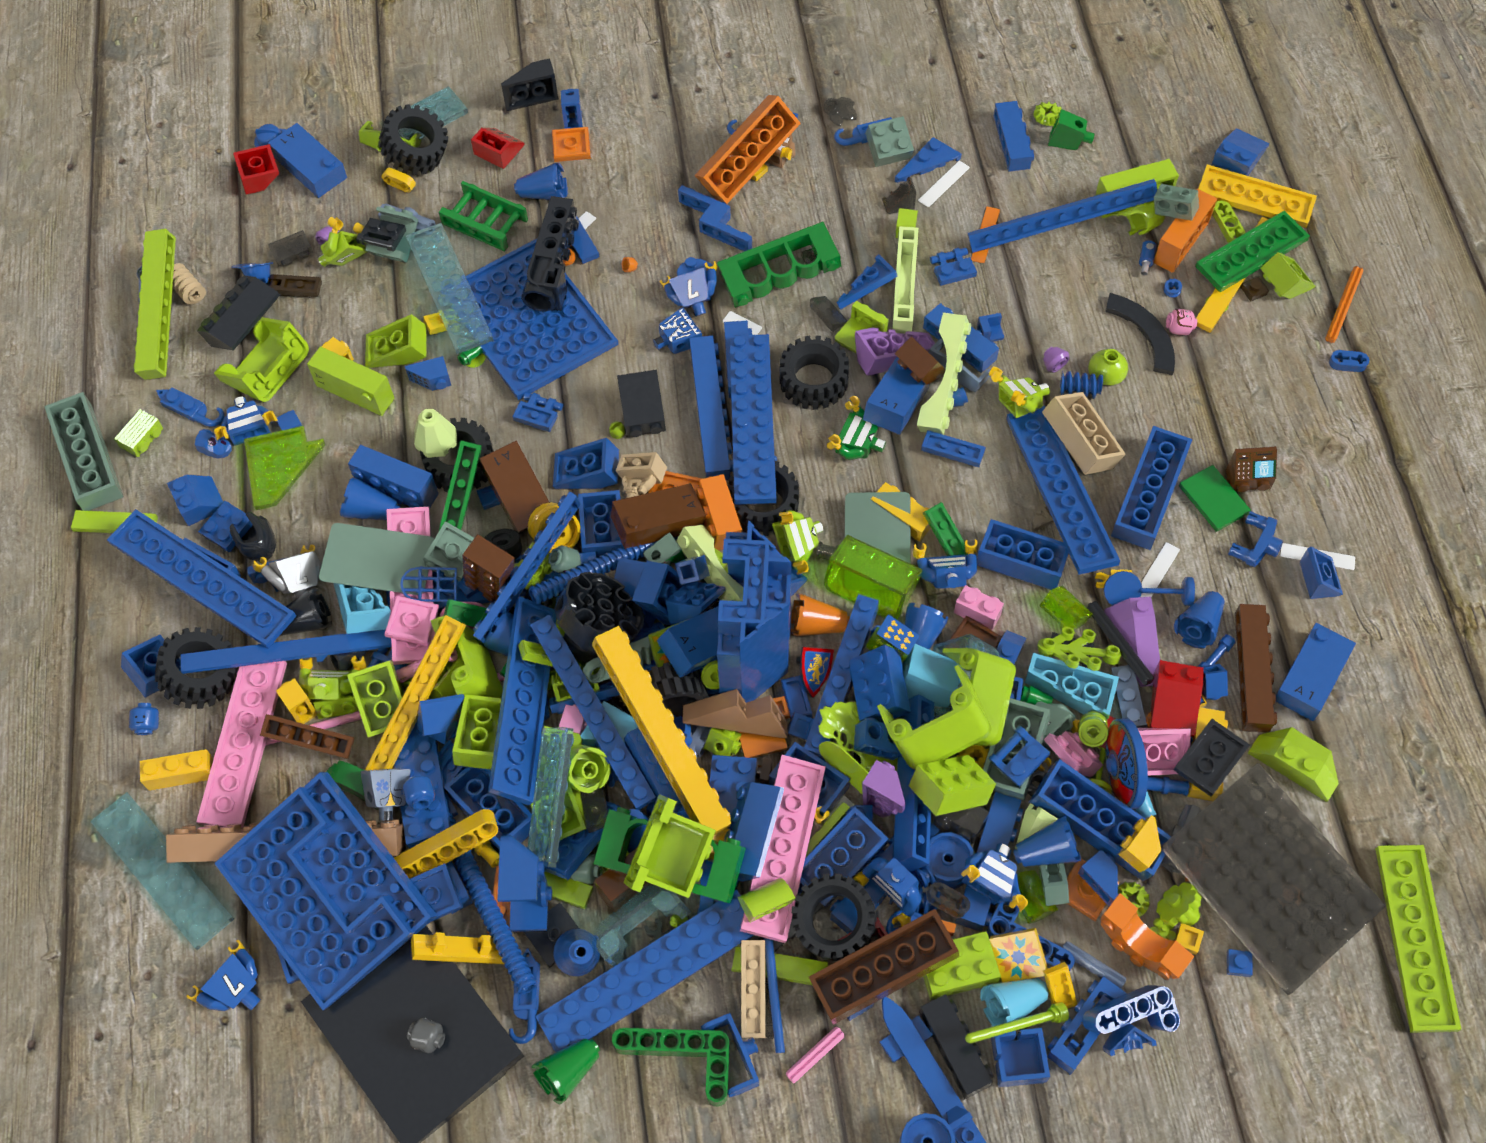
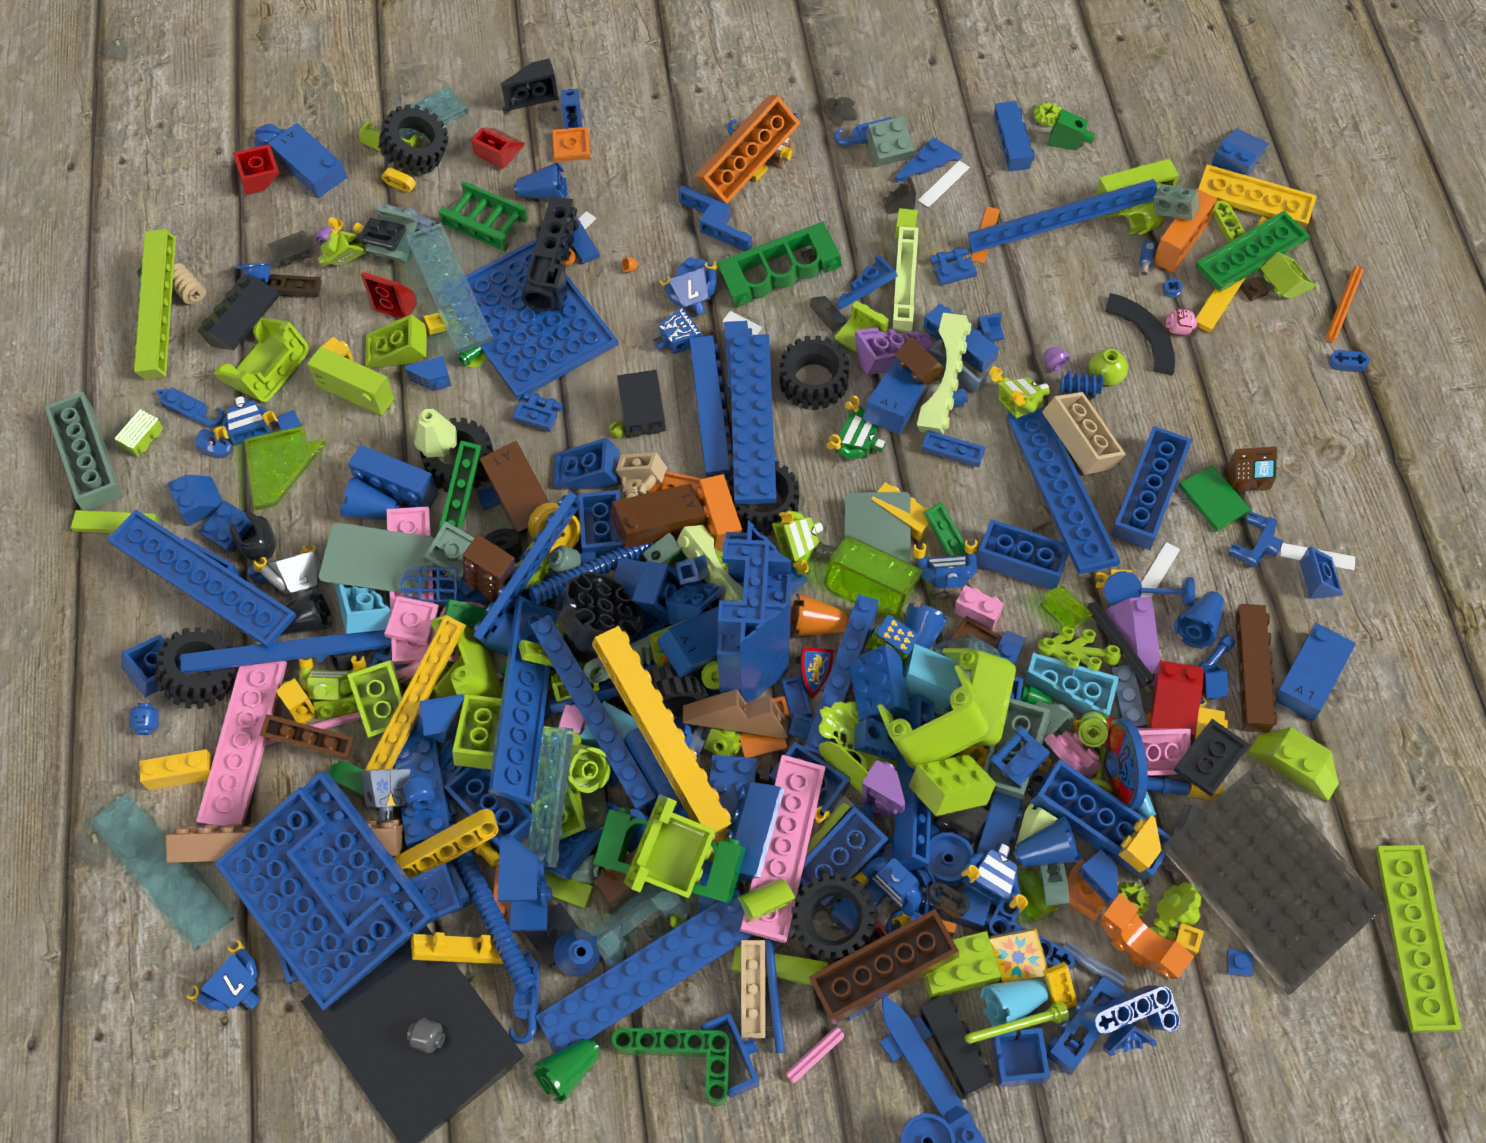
none -> red slope [361,272,417,319]

